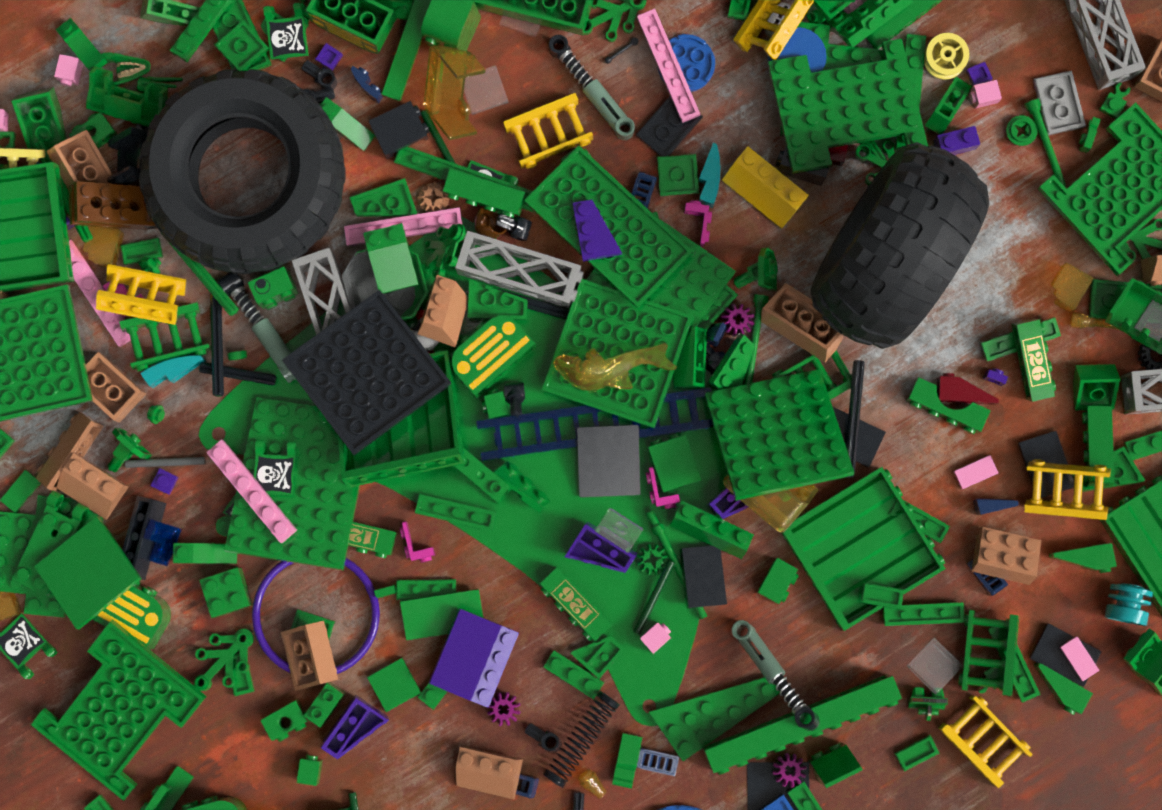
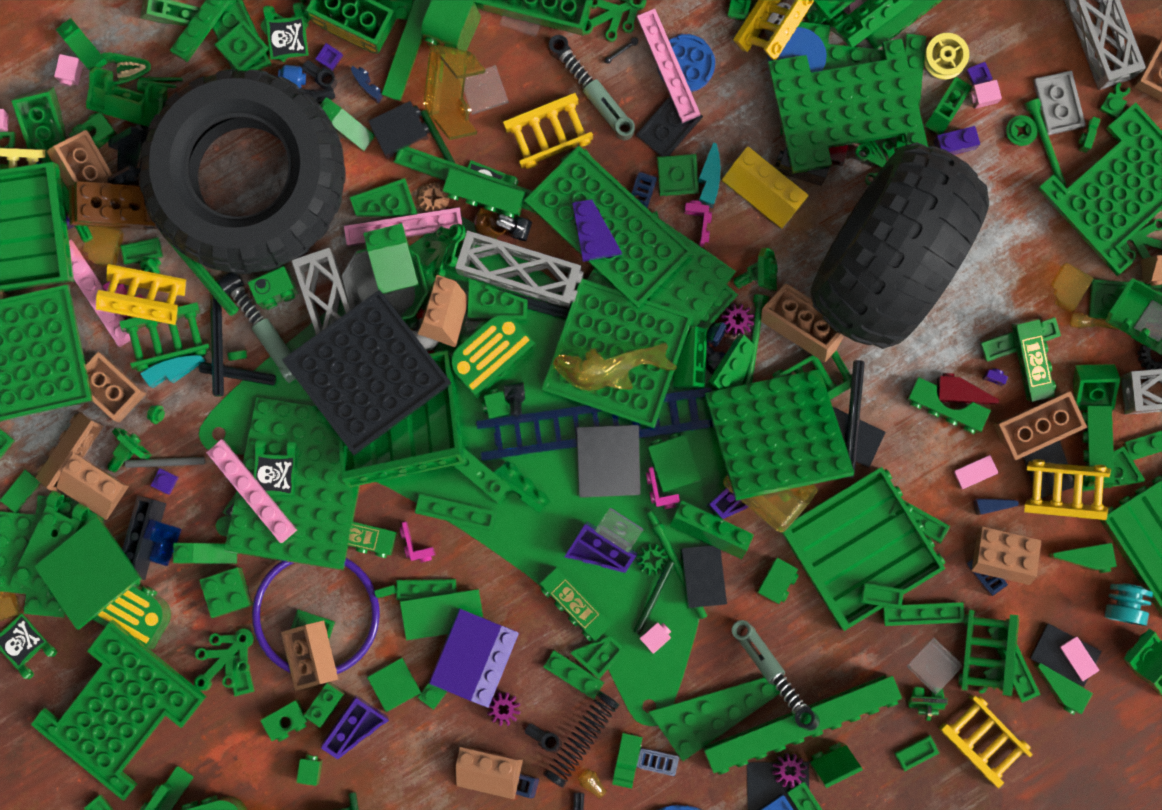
none -> blue head [278,65,306,88]
none -> nougat slope [994,391,1087,460]

